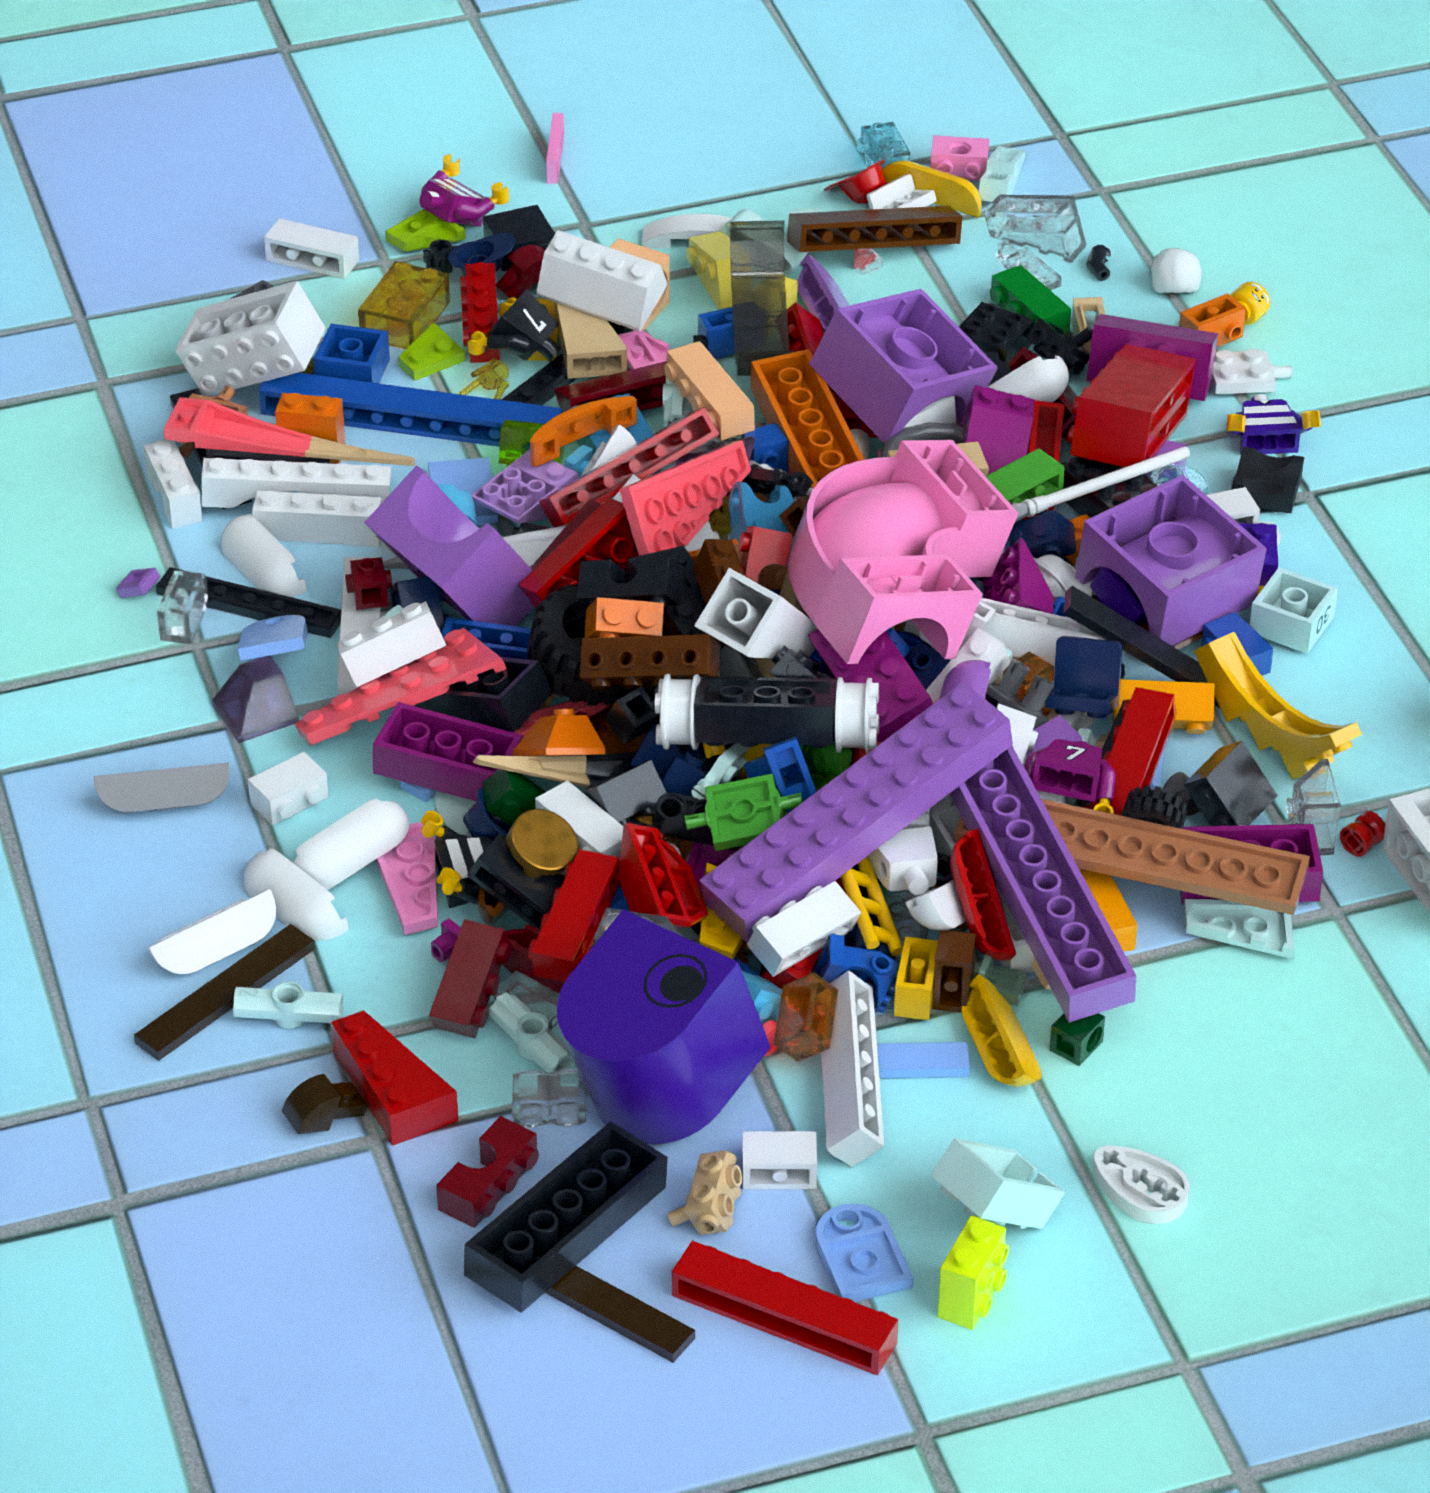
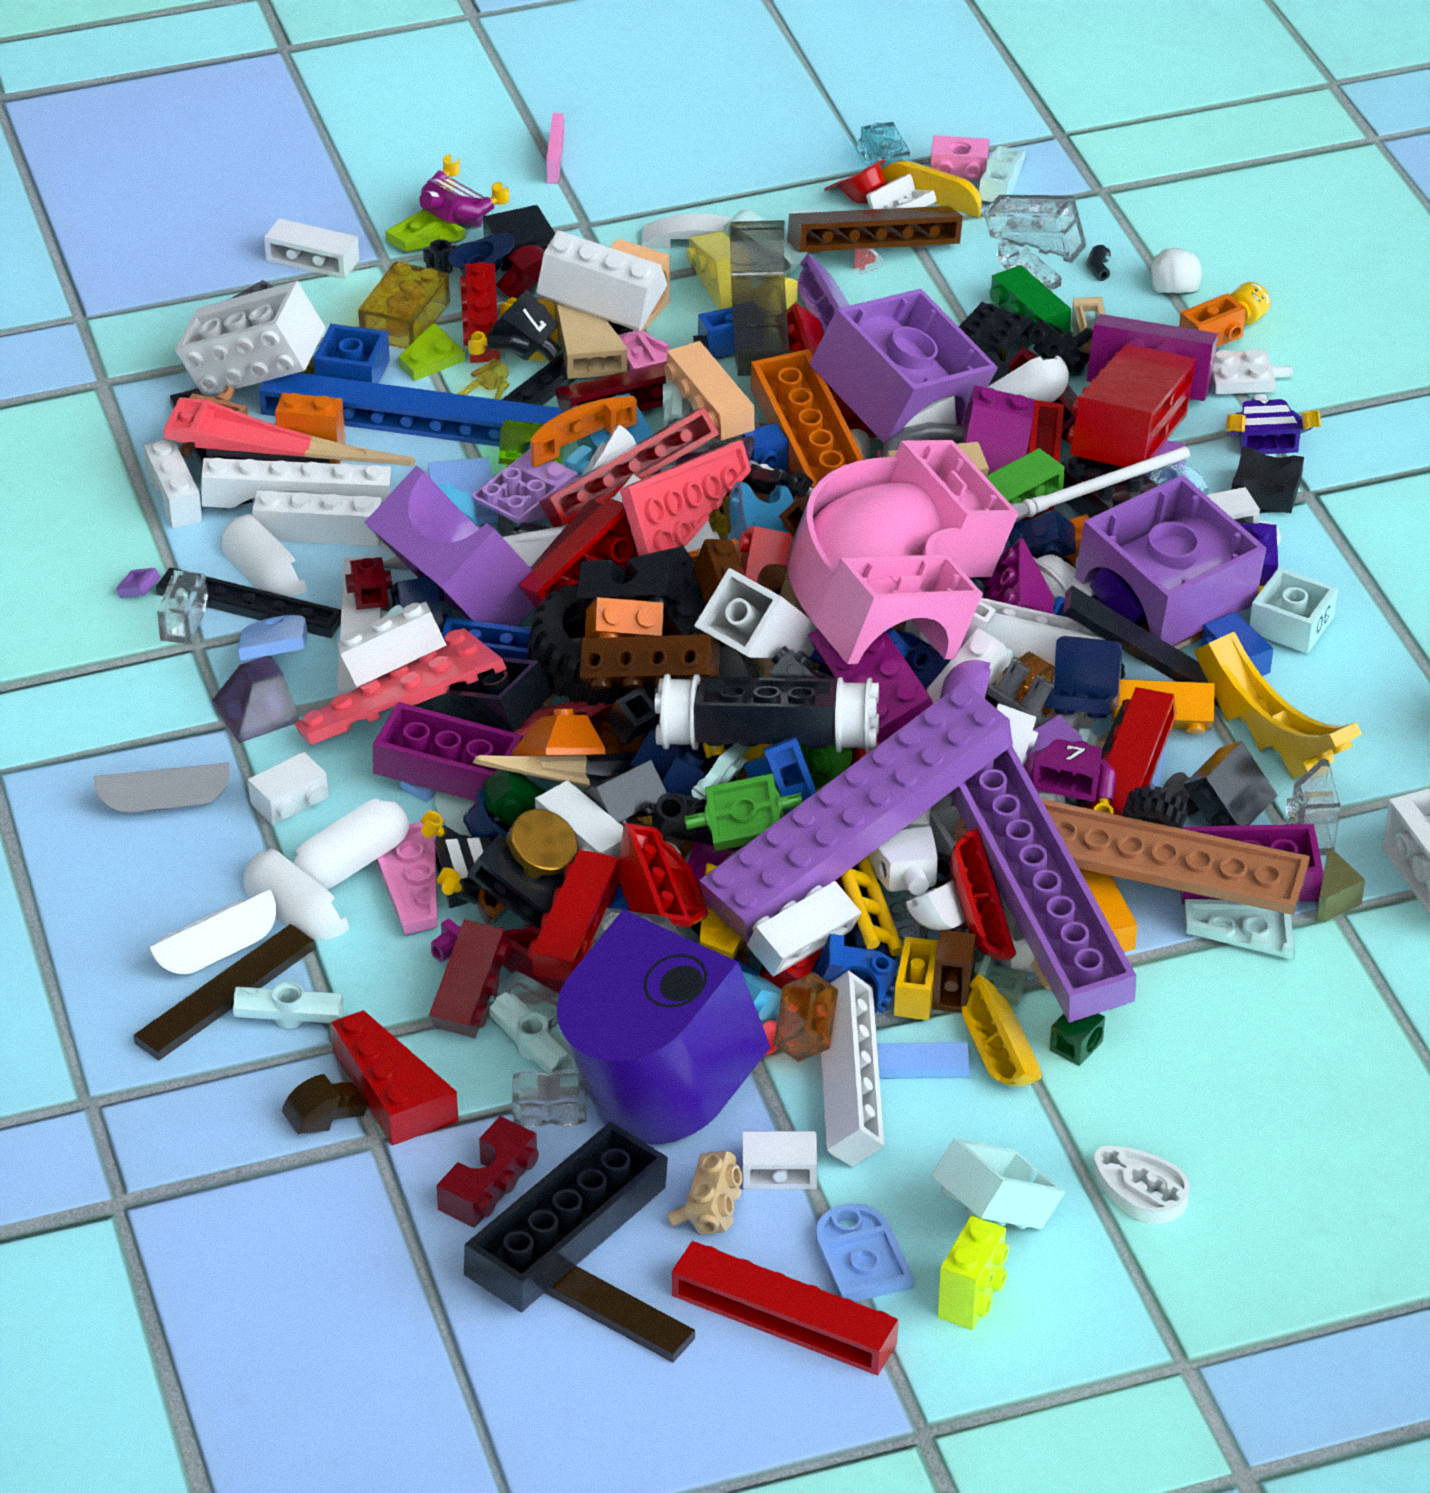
red wheel [1340,811,1386,857] -> none
none -> olive slope [1317,850,1365,922]

